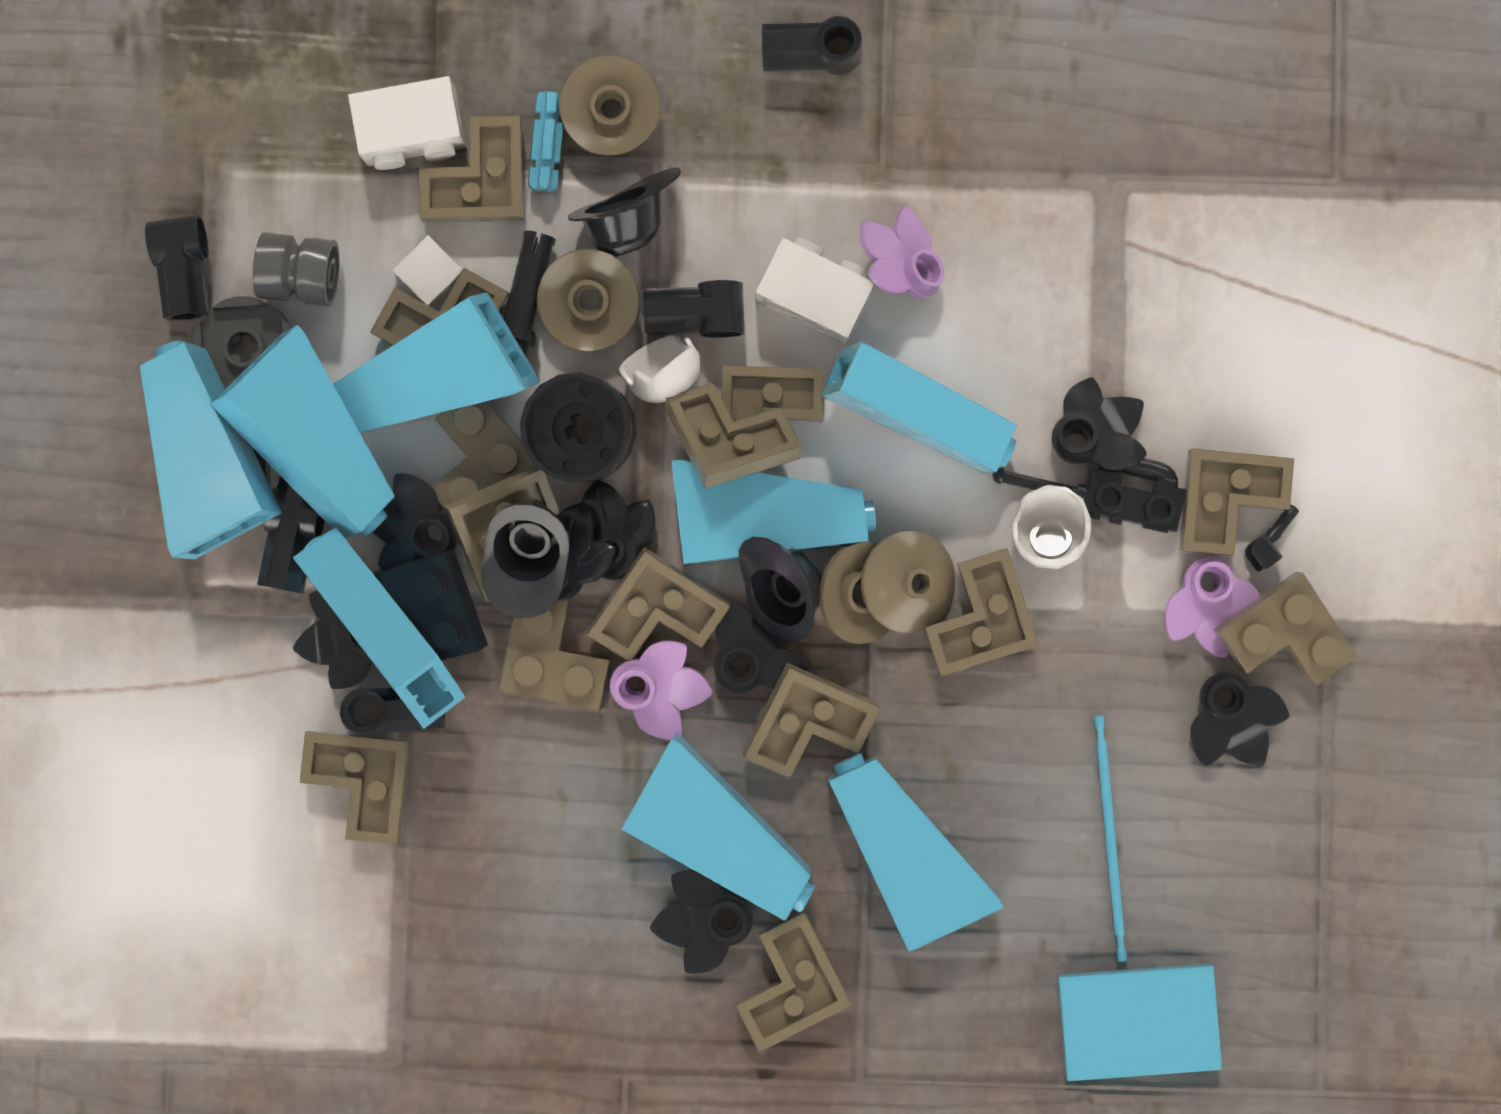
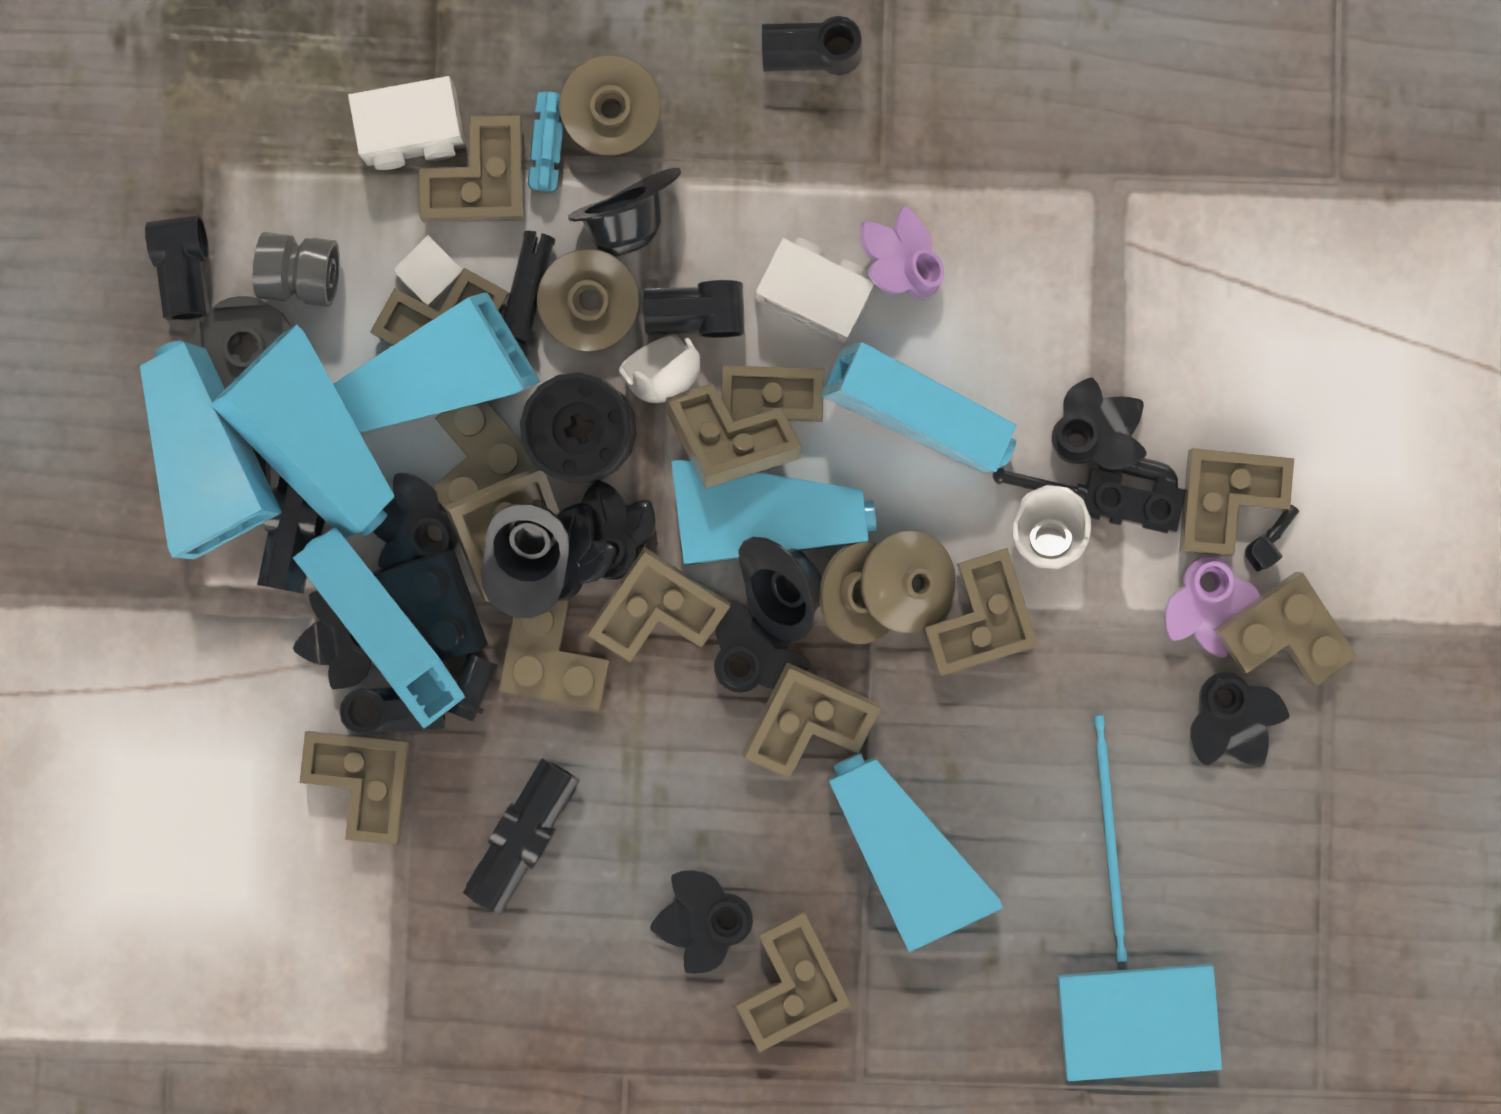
lavender plate [610,641,713,740] -> none
medium azure slope [621,733,815,921] -> none
none -> black pin [448,653,498,722]
none -> black piece [463,758,580,915]

